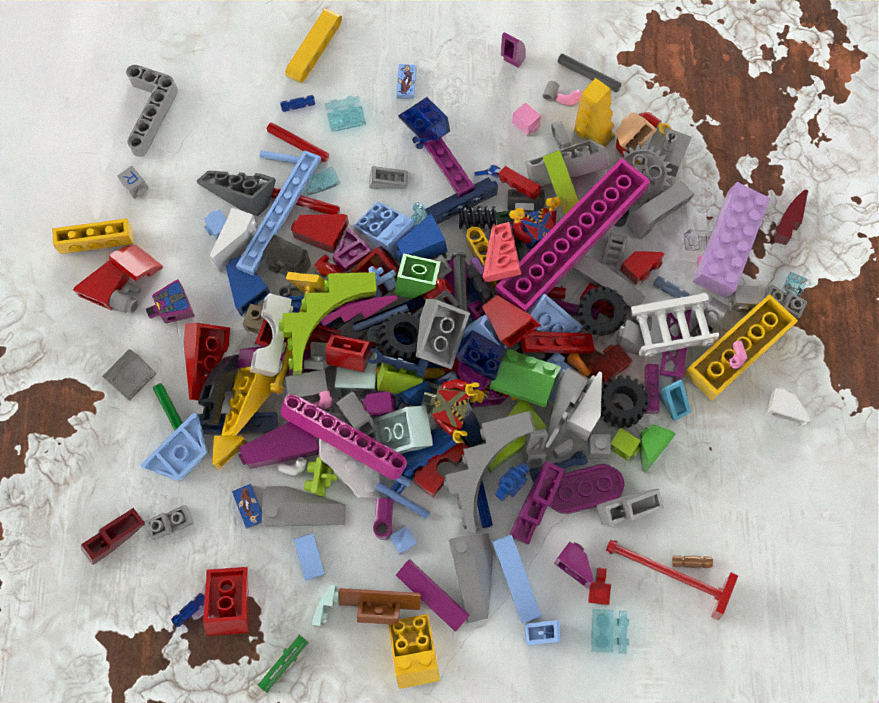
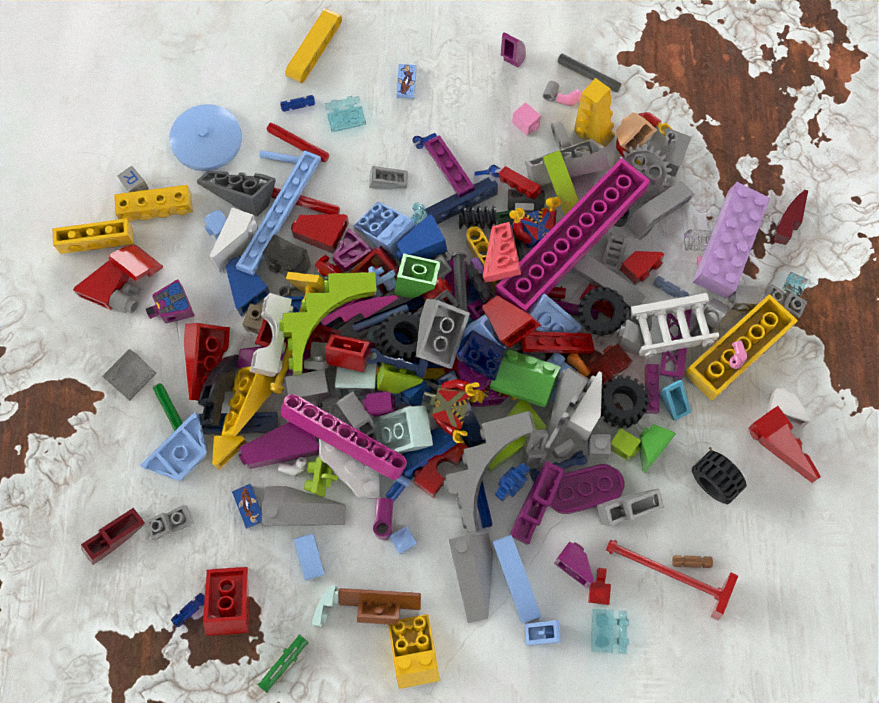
light grey beam [126,64,178,157] -> none
clear light blue slope [305,166,341,195] -> none
bright pink arm [313,390,333,410] -> none
medium blue bar [375,482,430,519] -> none
magenta tile [396,559,470,632] -> none
clear blue slope [398,97,451,141] -> none
none -> yellow brick [114,185,193,222]
none -> light blue dish [169,104,242,171]
none -> black tyre [691,450,747,504]
none -> red wedge [749,406,821,483]

